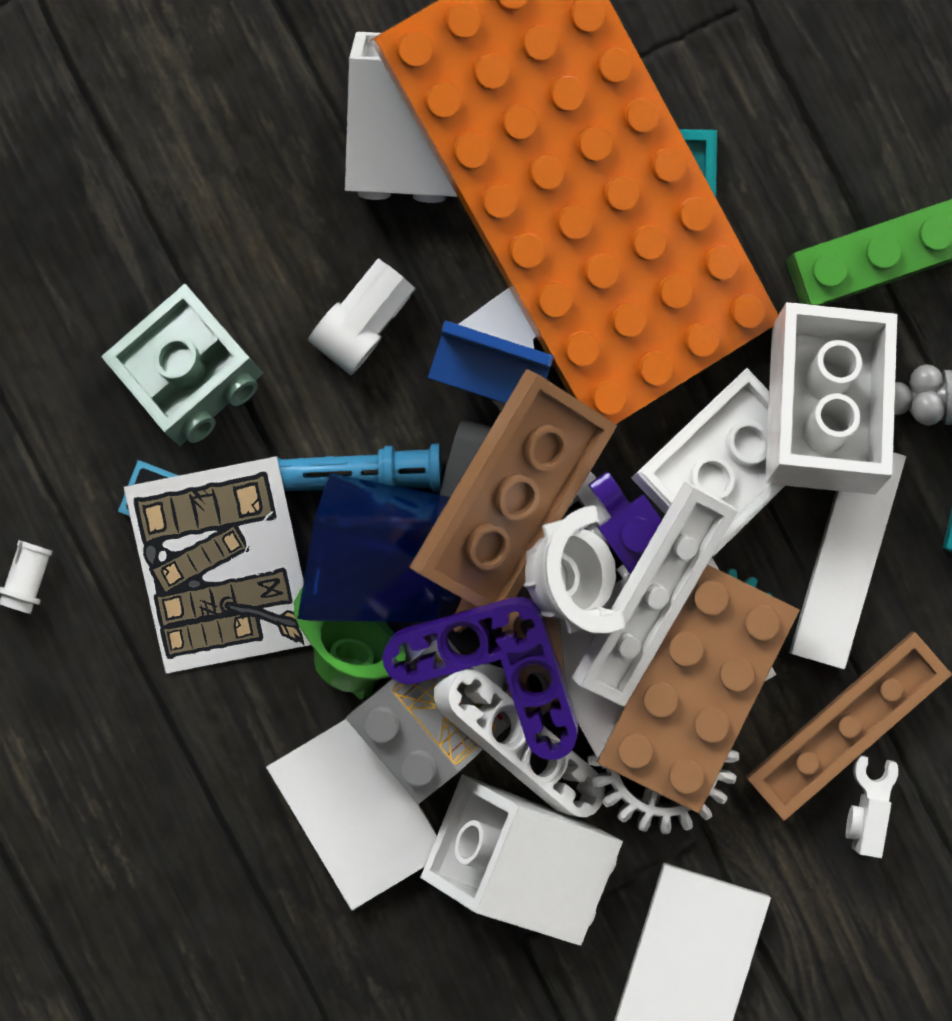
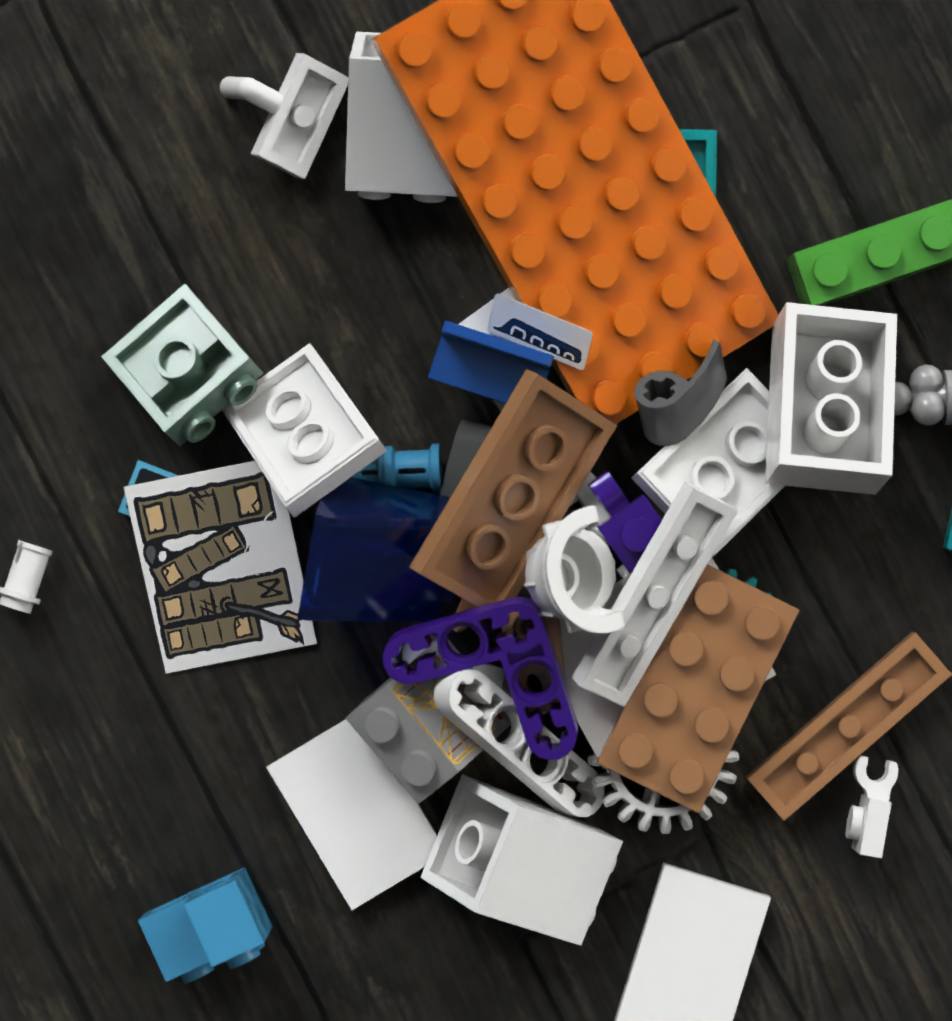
bright green piece [294,580,406,700] -> none
white piece [308,258,415,375] -> none
white tile [789,452,906,669] -> none
none -> dark azure brick [138,867,273,984]
none -> white plate [220,53,349,179]
none -> white tile [222,343,387,518]
none -> white sticker [487,293,593,370]
none -> dark grey panel [634,339,727,446]

